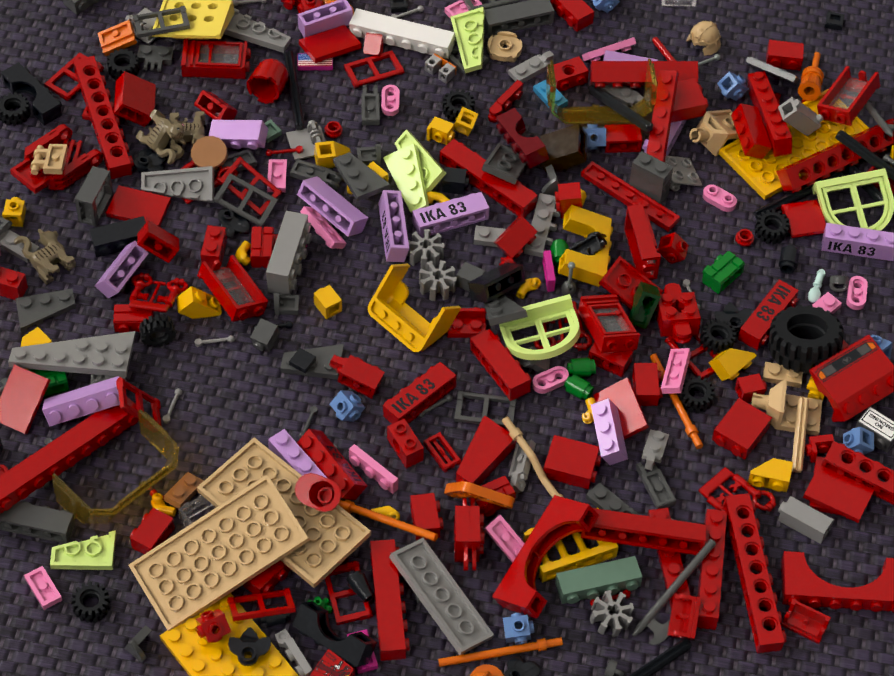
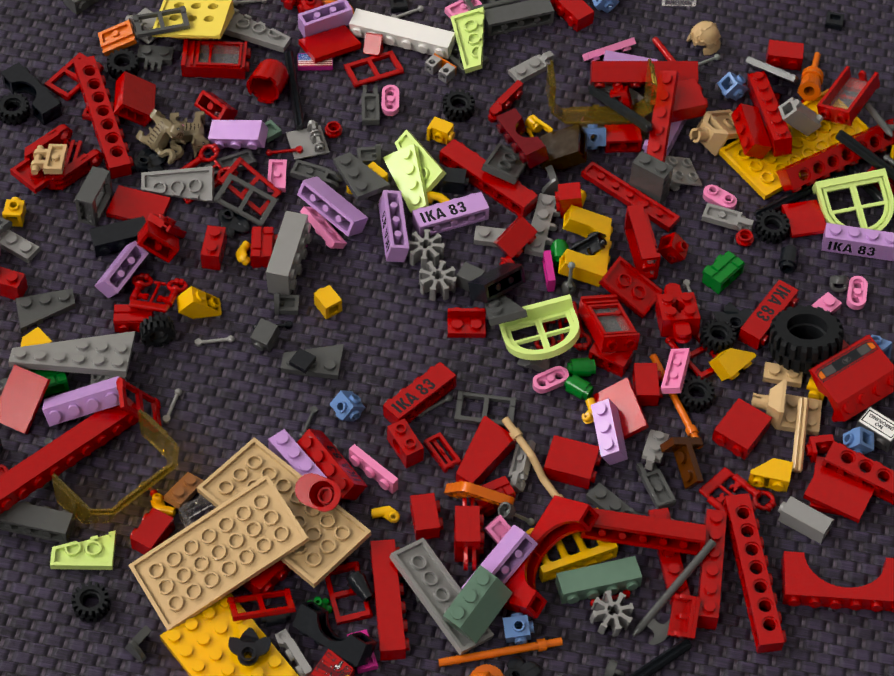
dark tan animal [13,229,76,285] -> none
bright pink plate [24,566,63,610] -> none
medium nougat tile [191,136,228,170] -> none
red brick [195,609,231,643] -> none
red door [197,255,268,322] -> none
yellow slope [314,141,351,168] -> none
red hinge [329,355,385,399] -> none
orange bar [338,500,438,541] -> none
yellow windscreen [368,263,461,352] -> none
yellow brick [454,107,479,136] -> none
red brick [470,329,532,401] -> none
tan plate [487,31,522,63] -> none
yellow arm [516,277,541,299] -> none
dark azure plate [533,79,568,113] -> none
red brick [547,56,589,92] -> none
dark green arch [629,281,661,329] -> none
red brick [735,373,767,403] -> none
red hinge [781,599,831,644] -> none
light aqua piece [808,269,826,303] -> none
none -> red plate [147,213,187,238]
none -> sand green slope [442,565,513,644]
none -> lavender brick [461,525,538,589]
none -> dark grey hinge [498,502,535,526]
none -> yellow plant [525,115,553,137]
none -> red bracket [610,85,633,109]
none -> reddish brown bracket [660,437,703,489]
none -> light grey hinge [701,203,754,231]

